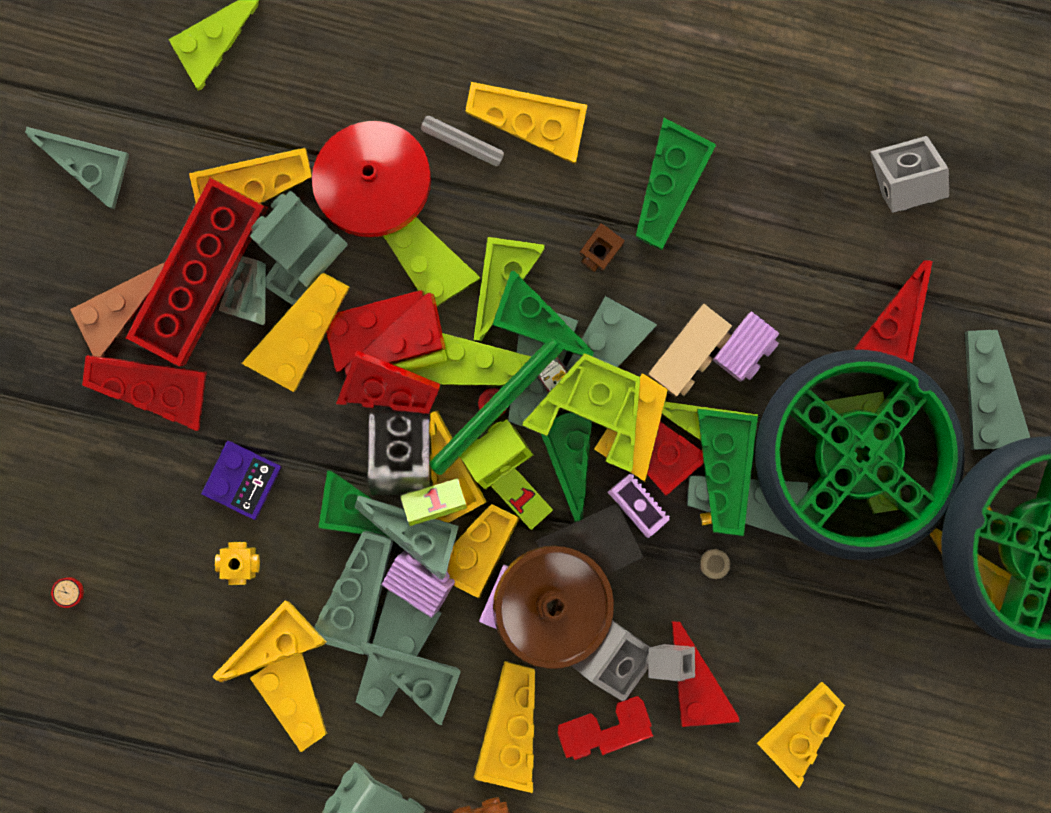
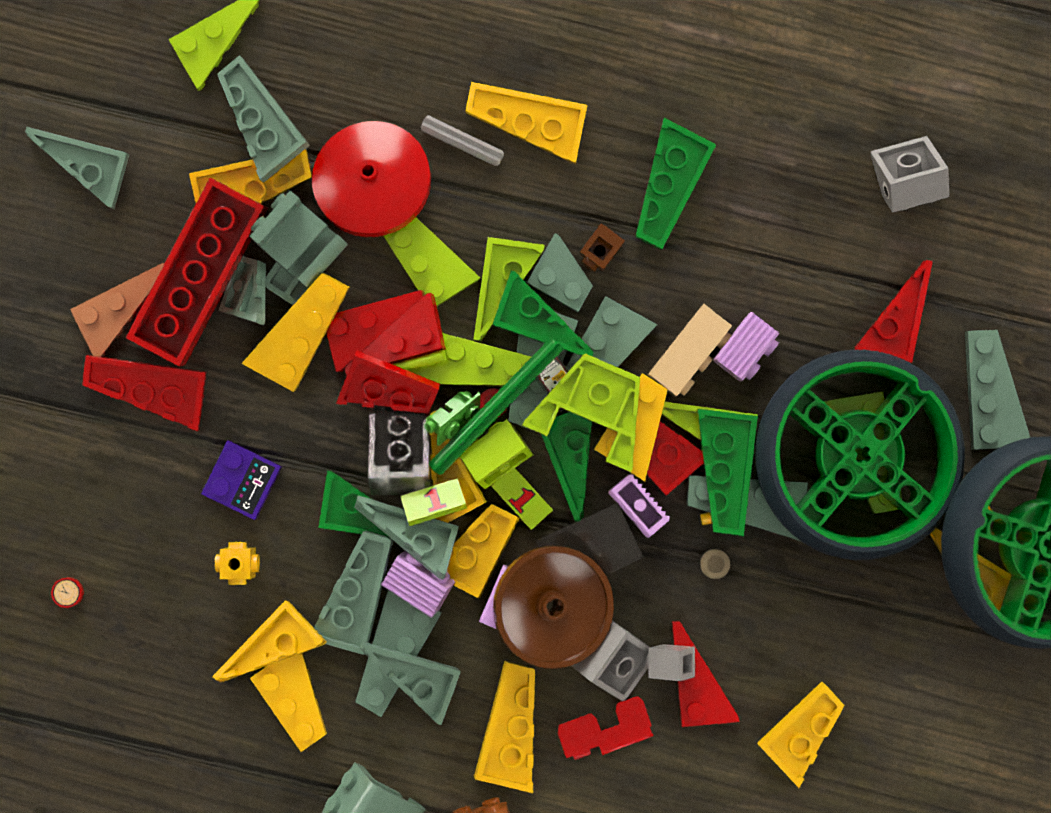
none -> sand green wing [217,55,310,183]
none -> bright green hinge [424,391,481,446]
none -> sand green wing [527,233,593,312]

